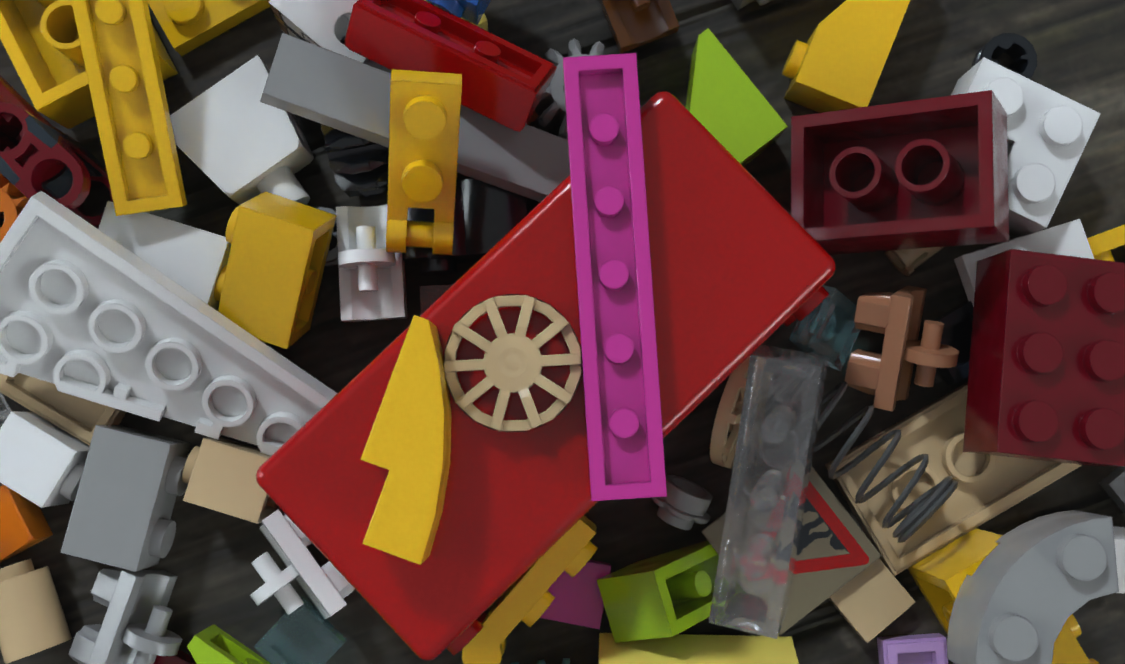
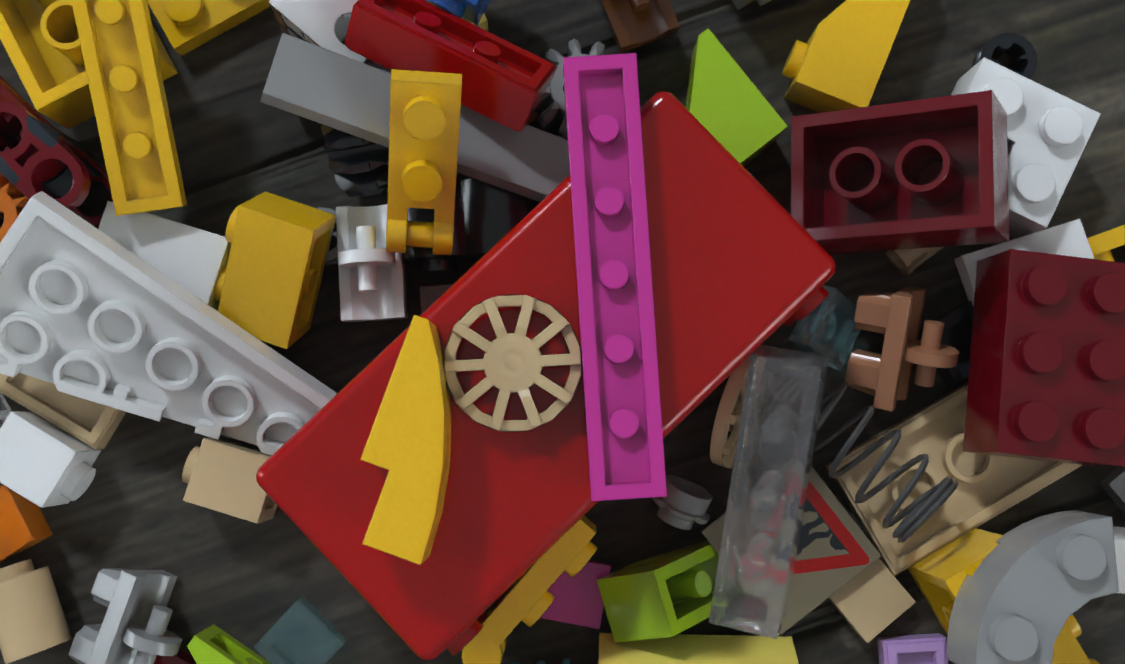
light grey brick [60,425,191,572] -> none
white torso [170,55,314,205] -> none
white hips [250,509,355,620] -> none

